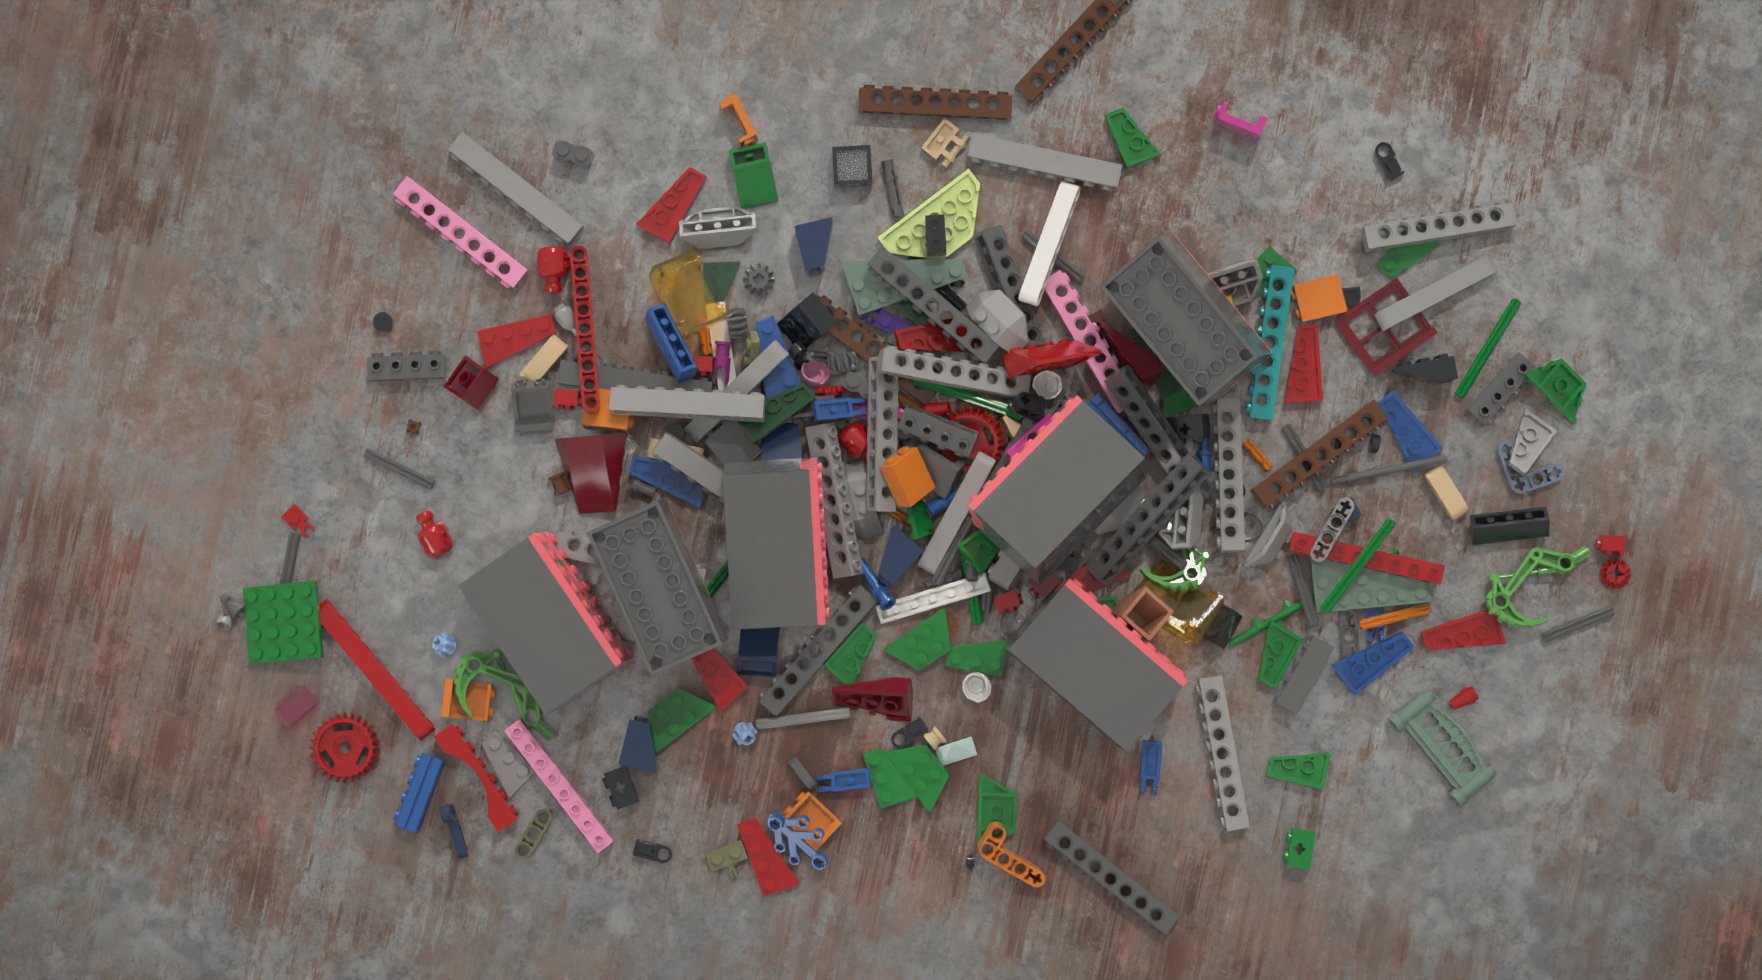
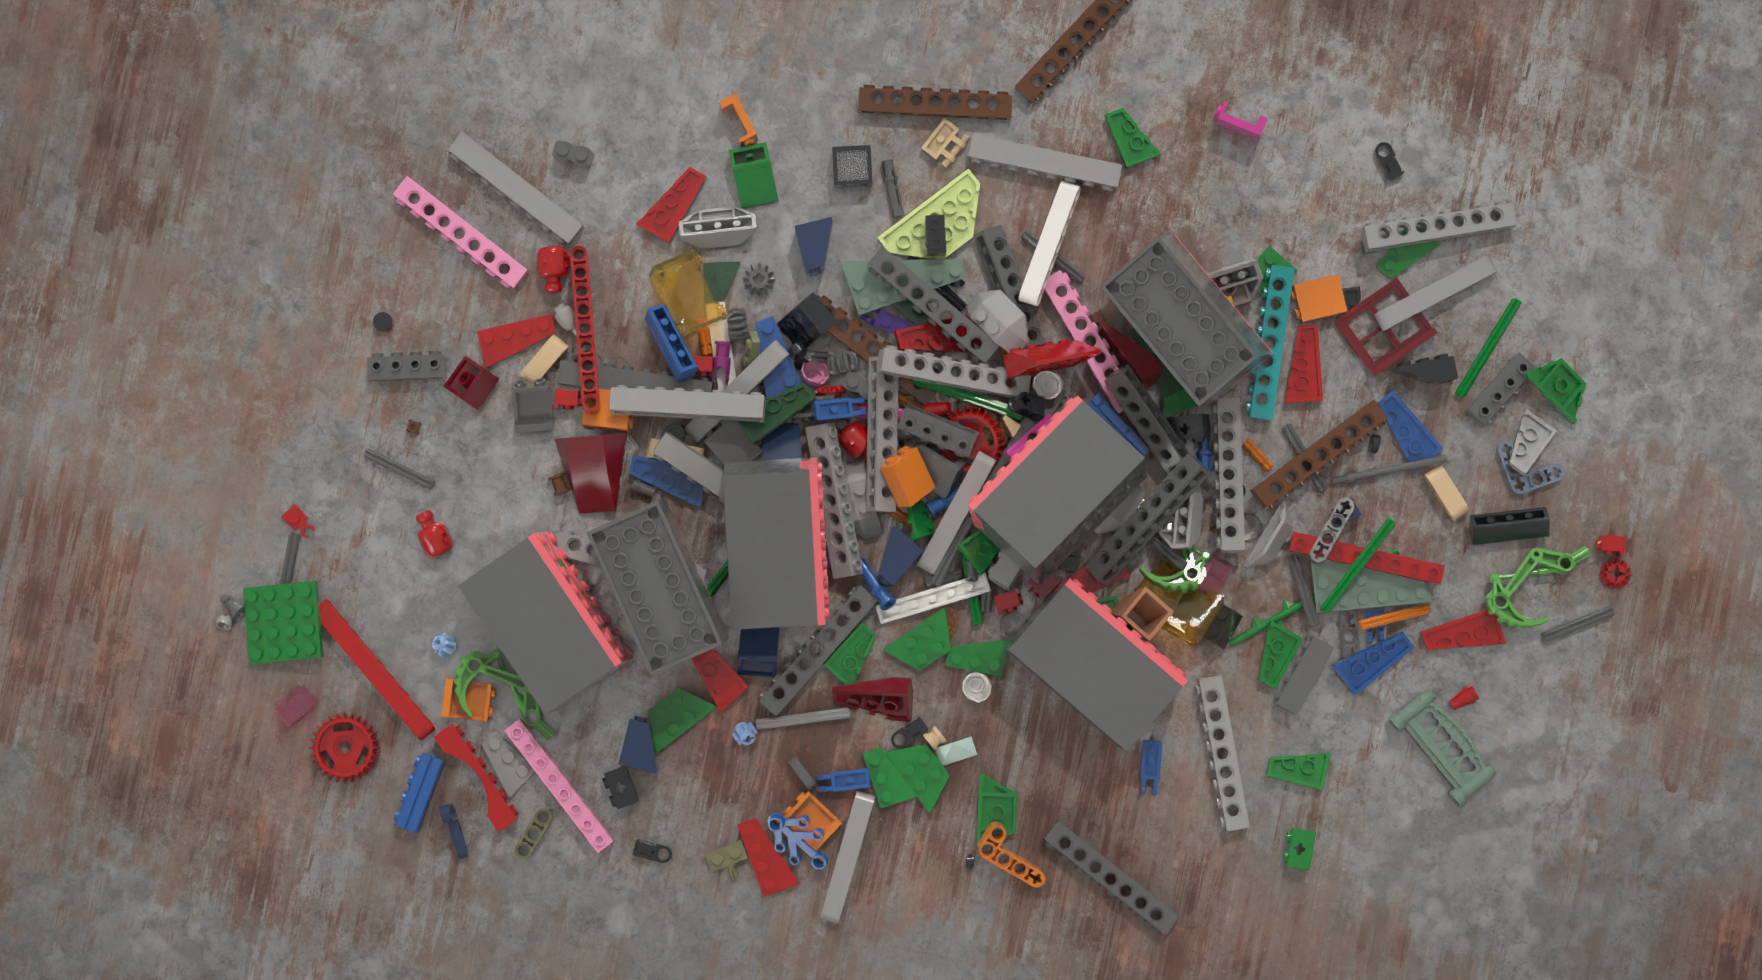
none -> light grey beam [820,791,875,924]
none -> clear pink brick [1195,554,1233,599]

